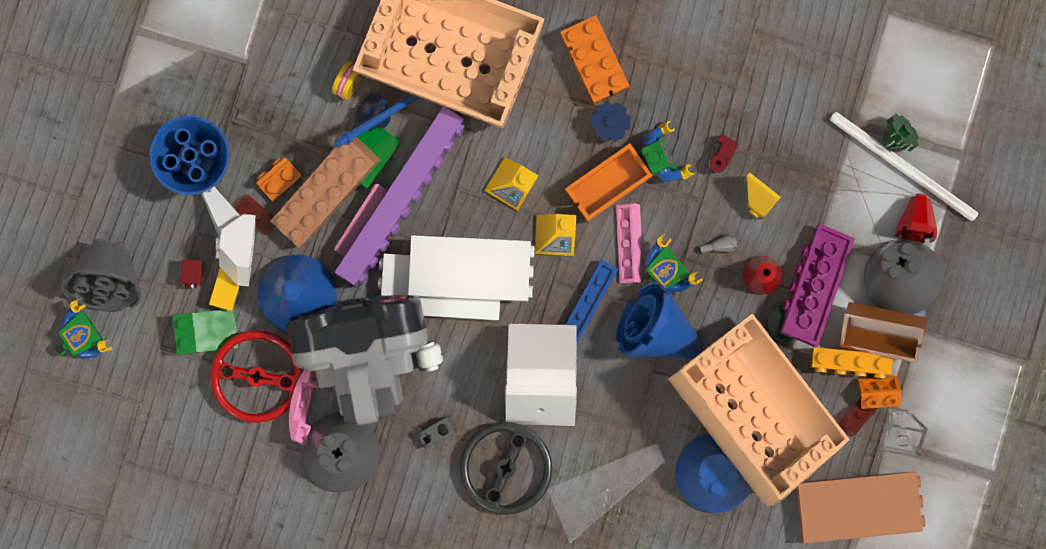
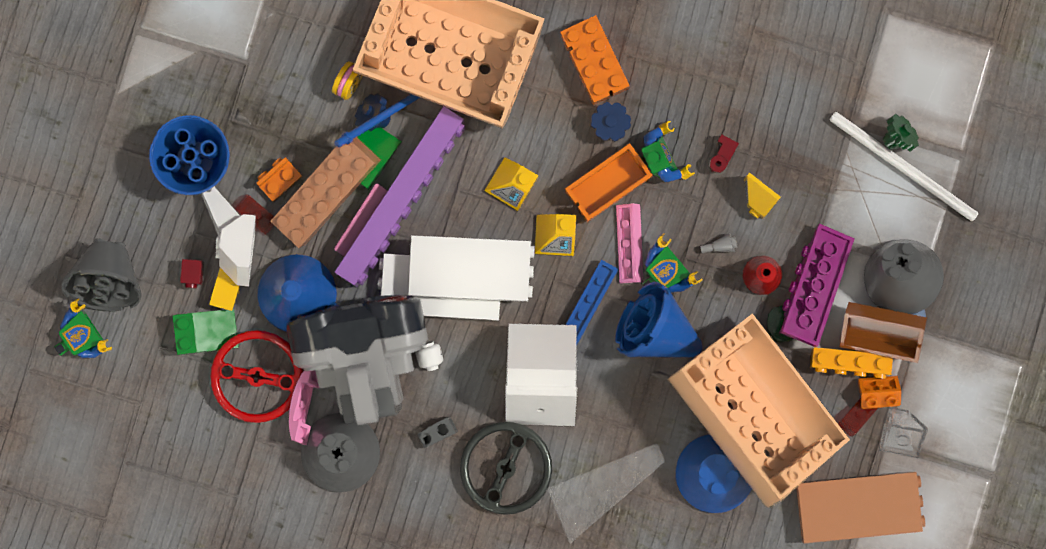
red cone [895,194,938,243] -> none

